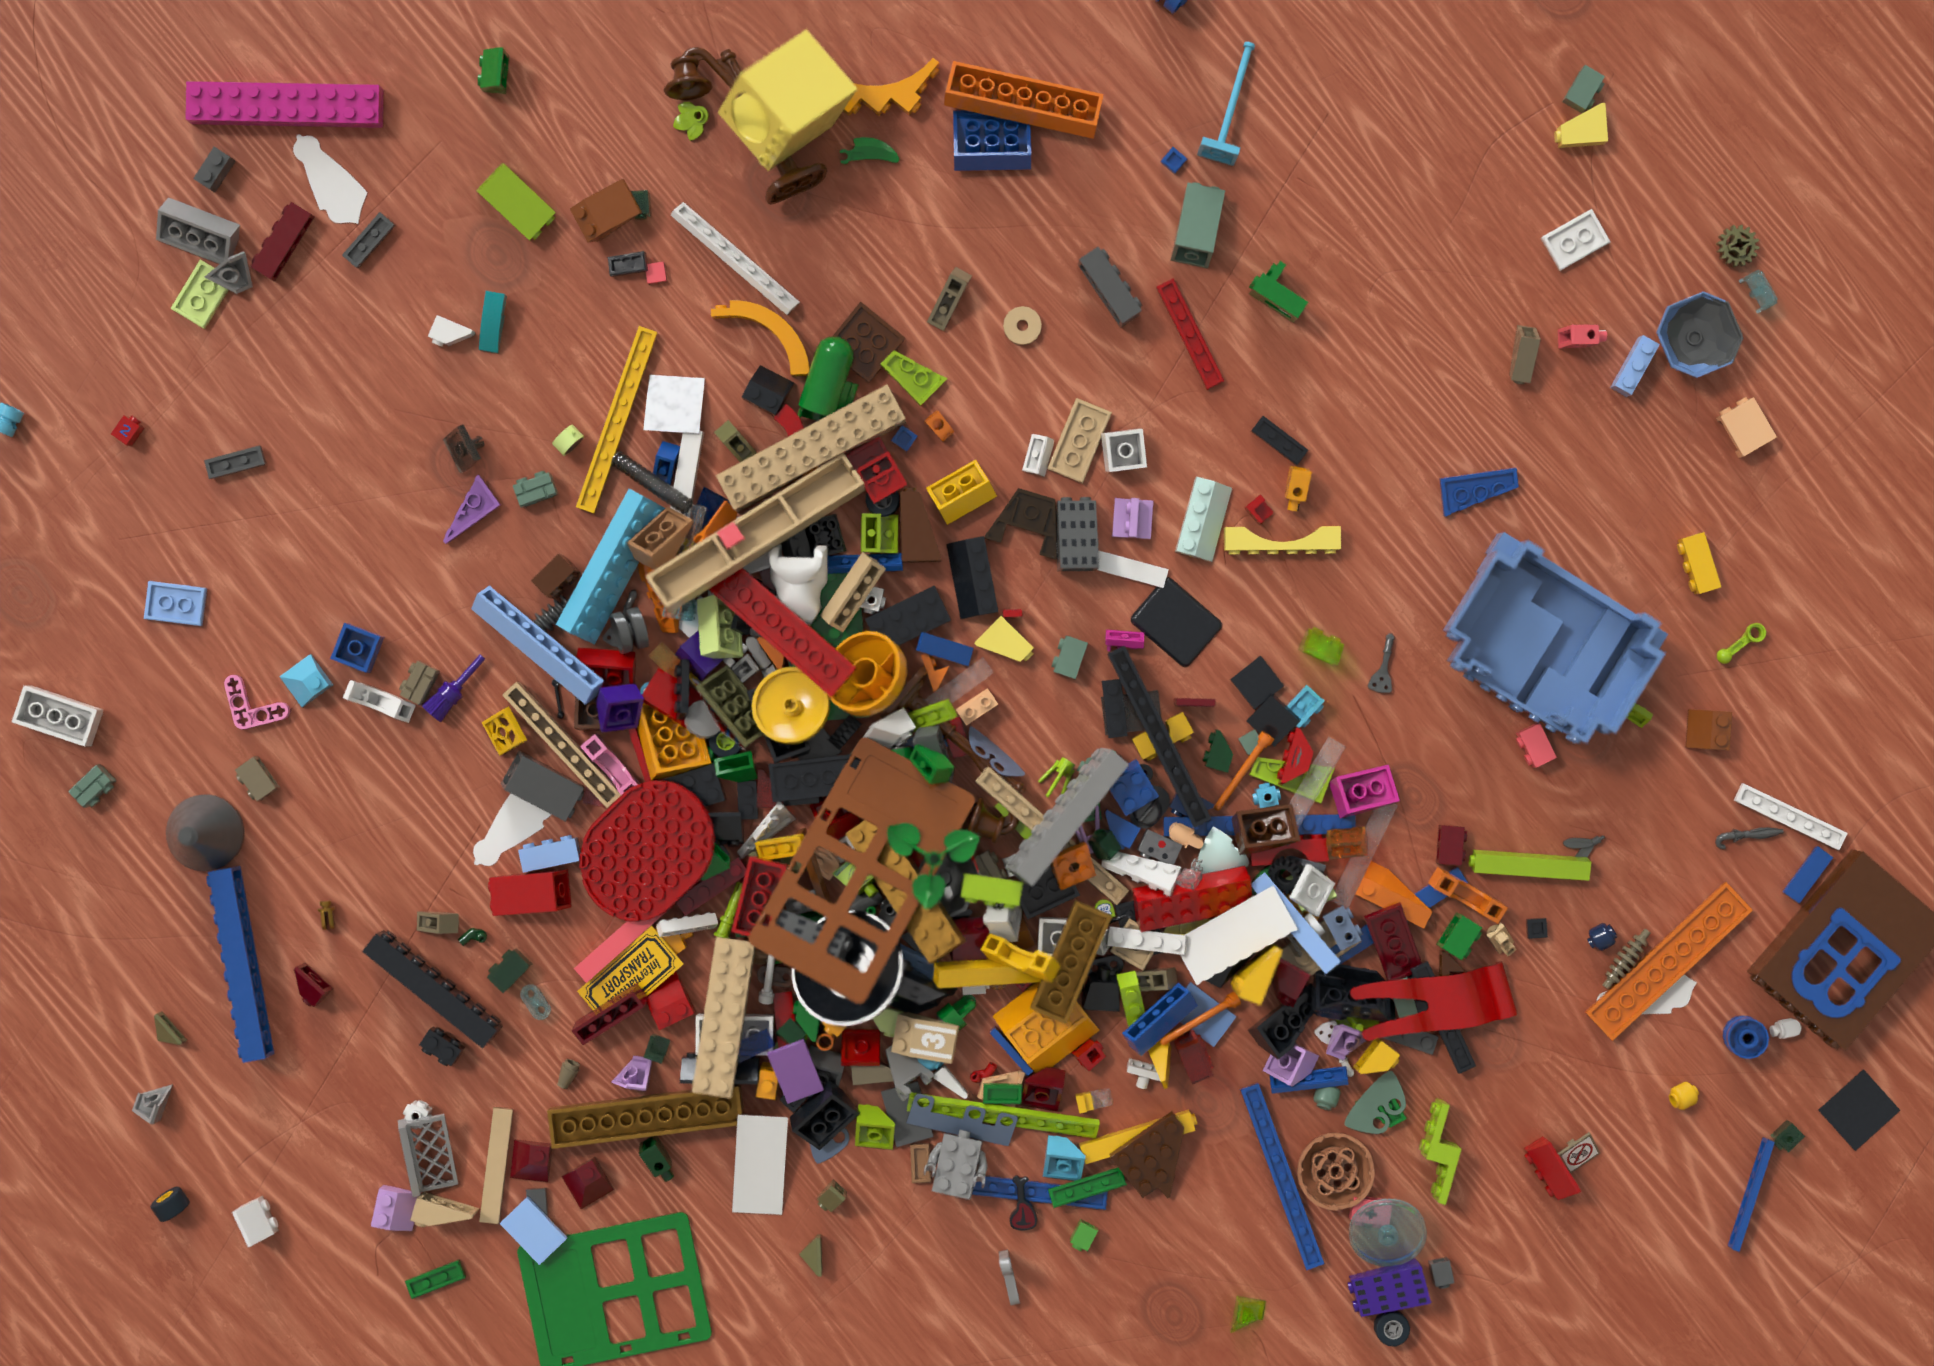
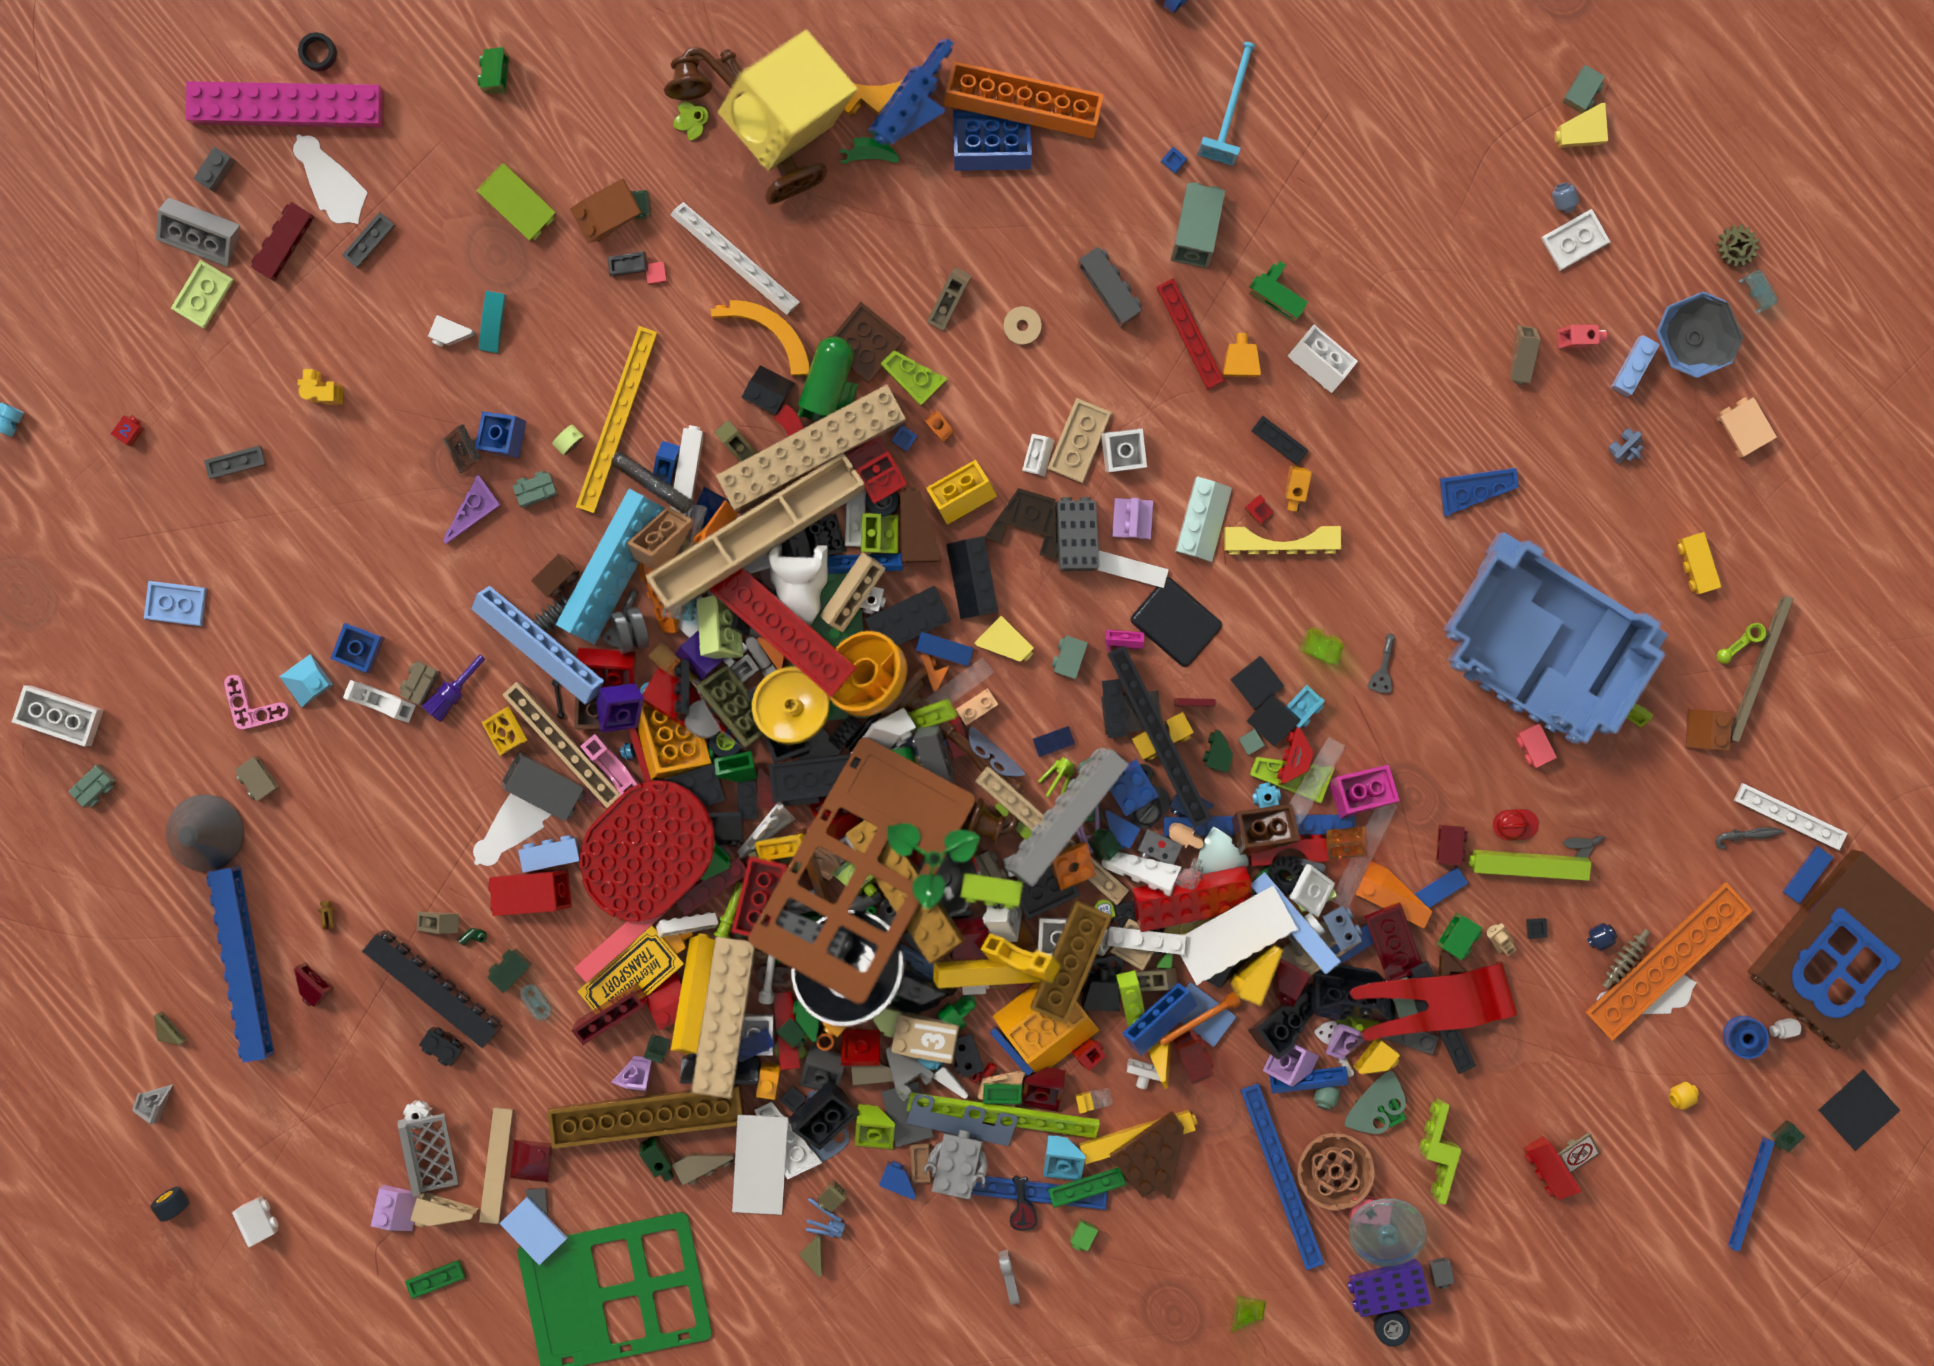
light grey slope [204,252,253,294] -> none
dark tan cone [557,1059,580,1089] -> none
dark red slope [561,1157,614,1209] -> none
sticker [643,375,705,434] -> none
coral tile [717,522,744,550] -> none
medium lavender tile [767,1039,824,1104] -> none
green slope [909,744,954,784] -> none
red tile [1003,609,1022,618] -> none
orange piece [1214,731,1275,811] -> none
orange arch [1428,867,1508,924] -> none
none -> black tyre [298,32,337,71]
none -> yellow hips [298,369,343,405]
none -> blue slope [475,411,527,458]
none -> dark azure plate [620,742,636,761]
none -> yellow brick [671,934,716,1055]
none -> dark tan slope [672,1153,735,1185]
none -> white wing [754,1101,822,1180]
none -> medium blue plant [806,1198,845,1238]
none -> white tile [845,489,866,547]
none -> black bar [845,707,887,751]
none -> blue wedge [868,38,954,145]
none -> blue slope [879,1161,916,1200]
none -> black brick [954,1032,984,1078]
none -> clear blue tile [1033,726,1075,757]
none -> bright green slope [1156,953,1173,968]
none -> light orange torso [1222,333,1261,377]
none -> white slope [1288,325,1358,393]
none -> red piece [1492,809,1539,840]
none -> sand blue head [1552,182,1580,213]
none -> sand blue hips [1609,428,1644,465]
none -> dark tan tile [1730,596,1793,742]

